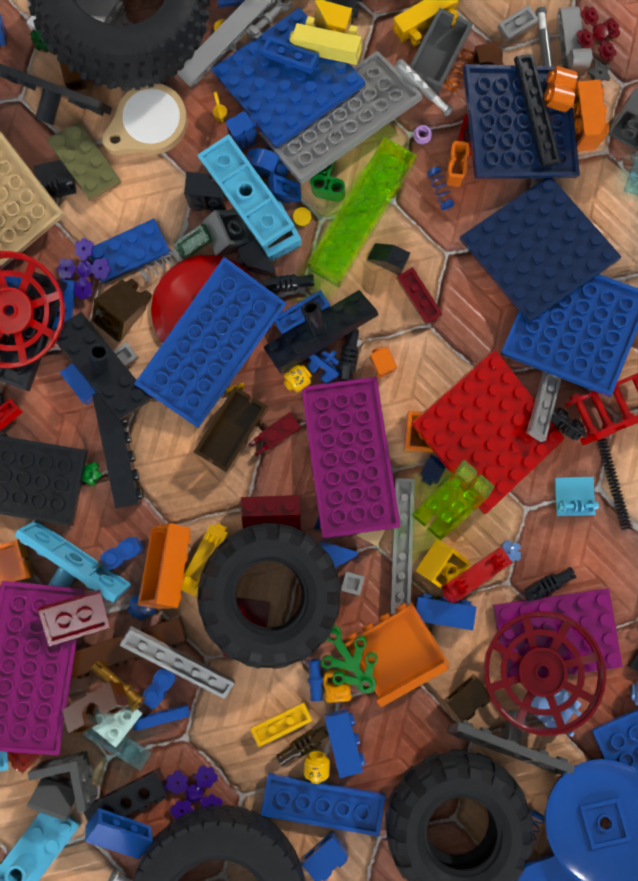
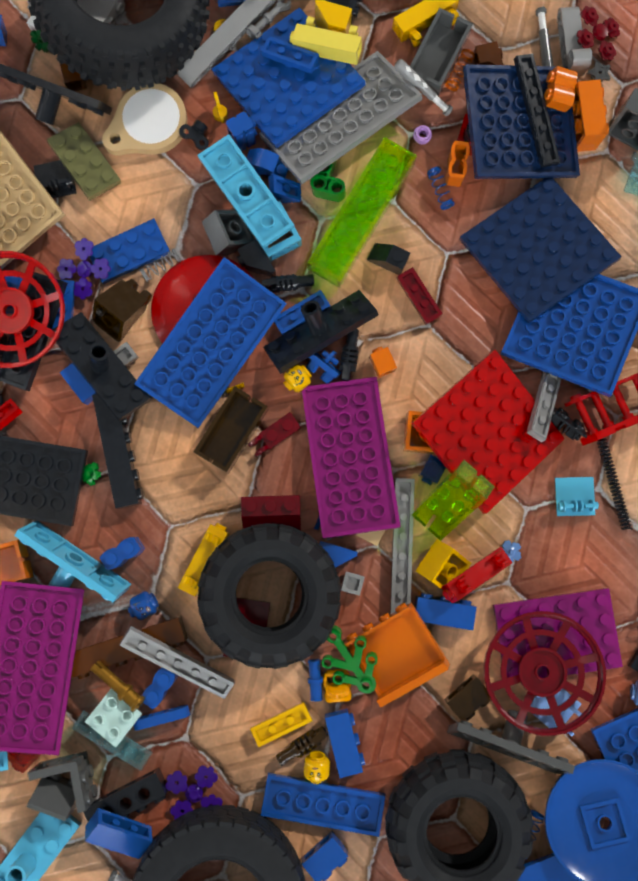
plate [38,590,110,646] -> none
reddish brown arch [62,680,129,734] -> none
orange piece [138,523,191,609] -> none
clear green tile [174,224,213,260] -> none
black slope [184,172,227,212] -> none
yellow piece [293,207,311,227] -> none
light grey plate [497,5,539,42] -> none
black hinge [523,567,576,602] -> none
none -> black piece [179,120,209,150]

